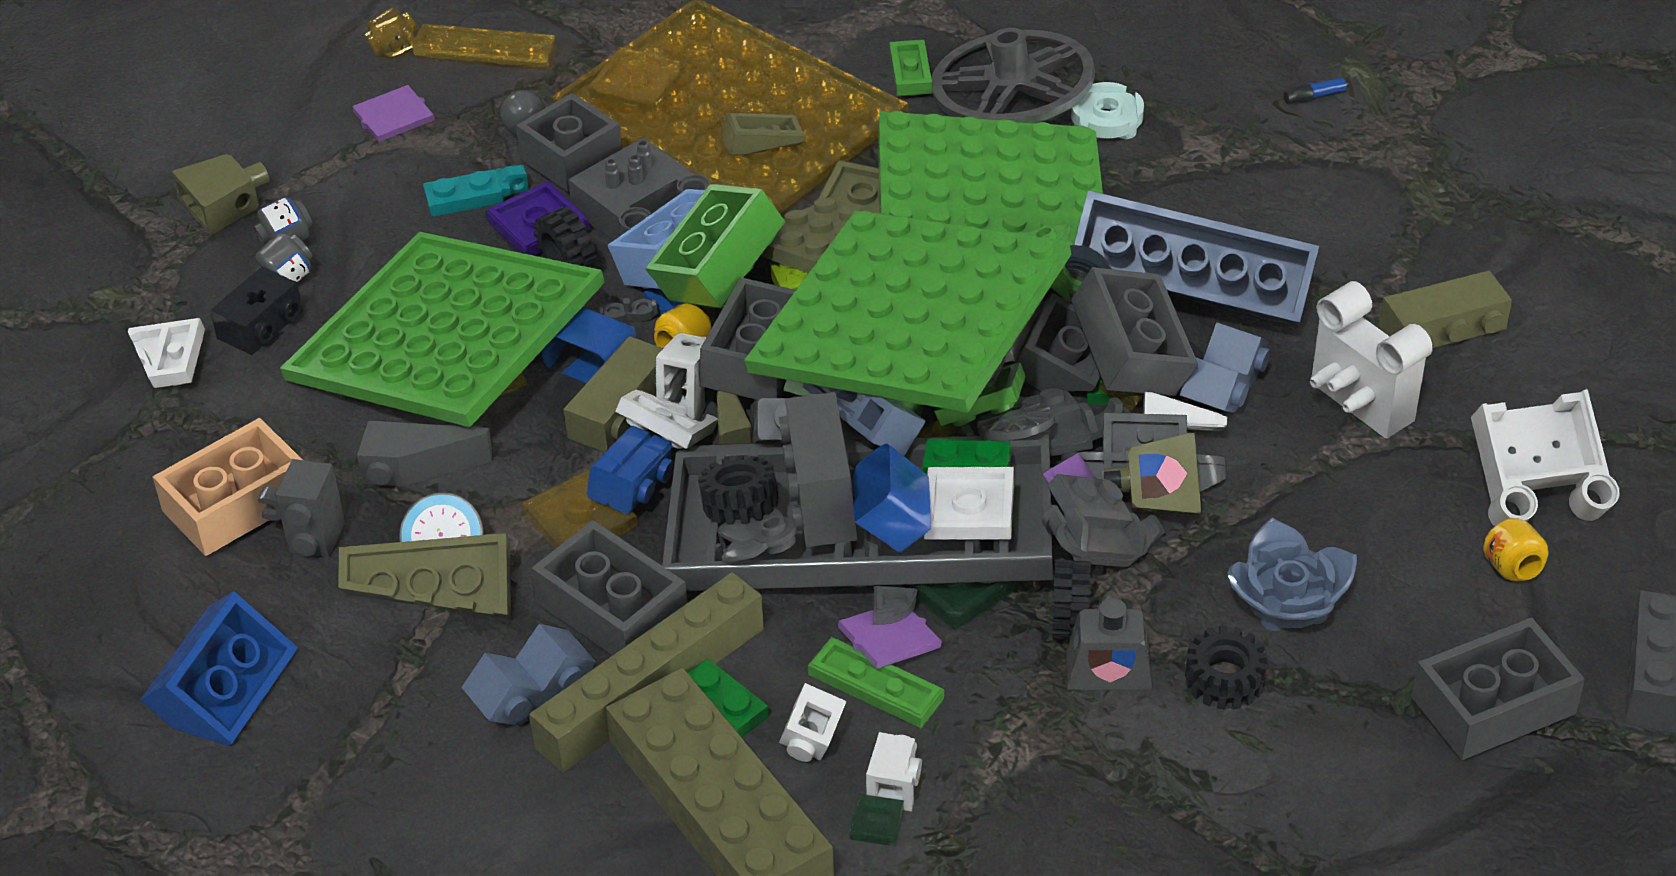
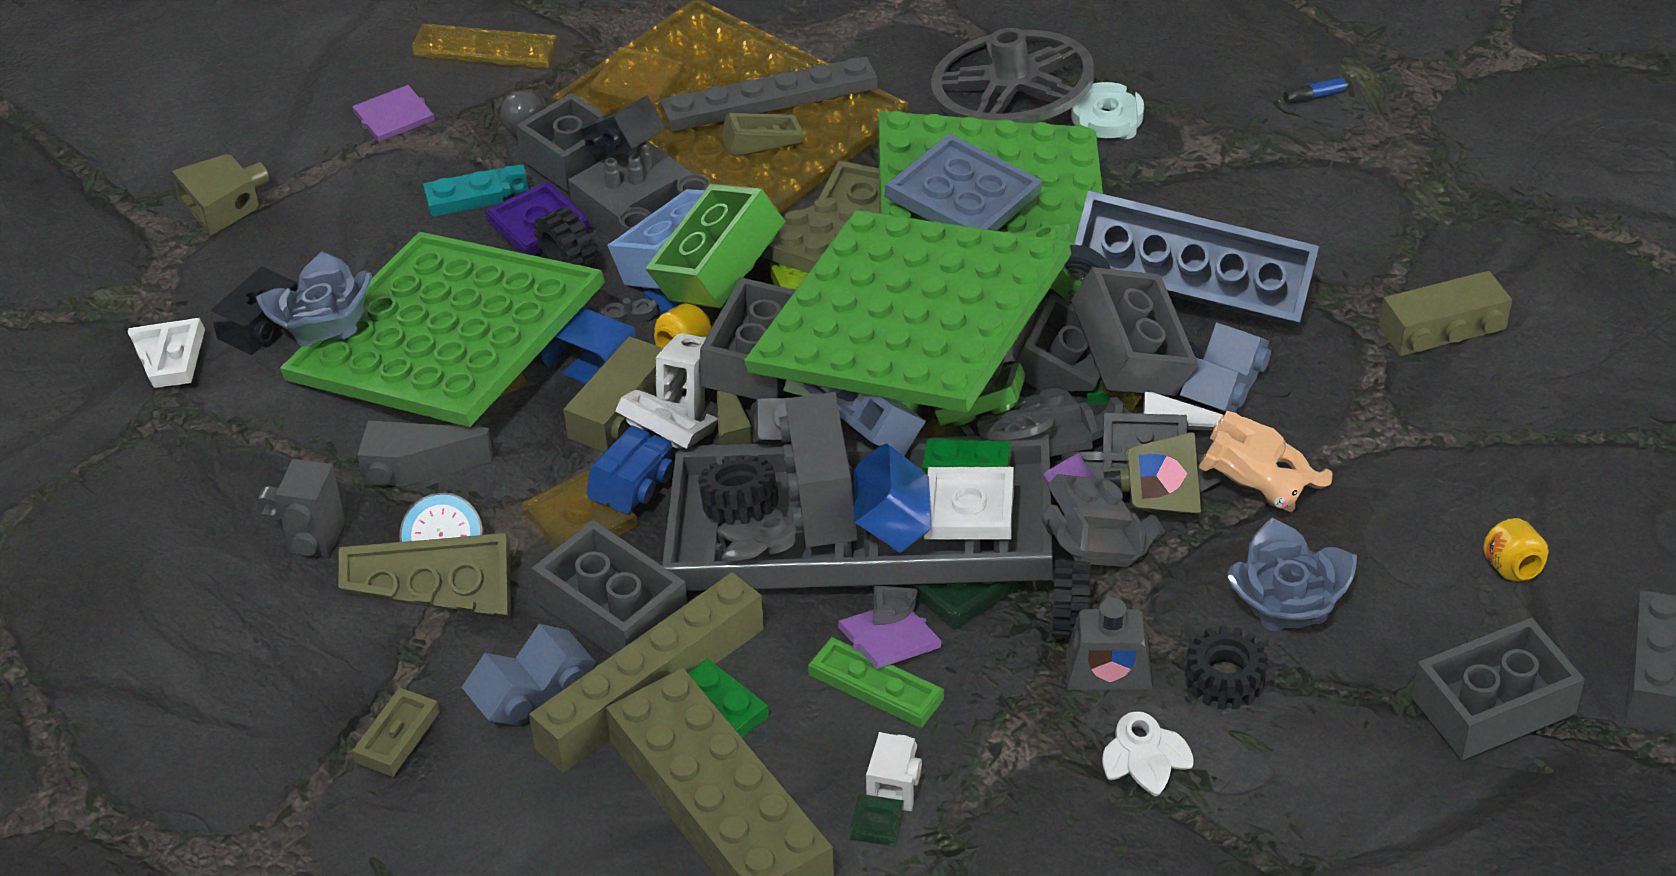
blue slope [140,591,298,746] -> none
light nougat brick [152,418,303,556] -> none
head [253,196,313,246] -> none
dark grey head [255,234,313,283] -> none
clear yellow head [364,7,418,59] -> none
white brick [779,683,846,762] -> none
bright green plate [889,39,932,96] -> none
white piece [1310,281,1432,439] -> none
white piece [1471,389,1619,526] -> none
none -> sand blue brick [256,251,372,346]
none -> olive plate [352,687,440,777]
none -> black brick [580,95,665,162]
none -> dark grey plate [660,56,878,132]
none -> sand blue plate [884,133,1043,231]
none -> white plate [1102,711,1194,796]
none -> light nougat animal [1198,411,1333,512]

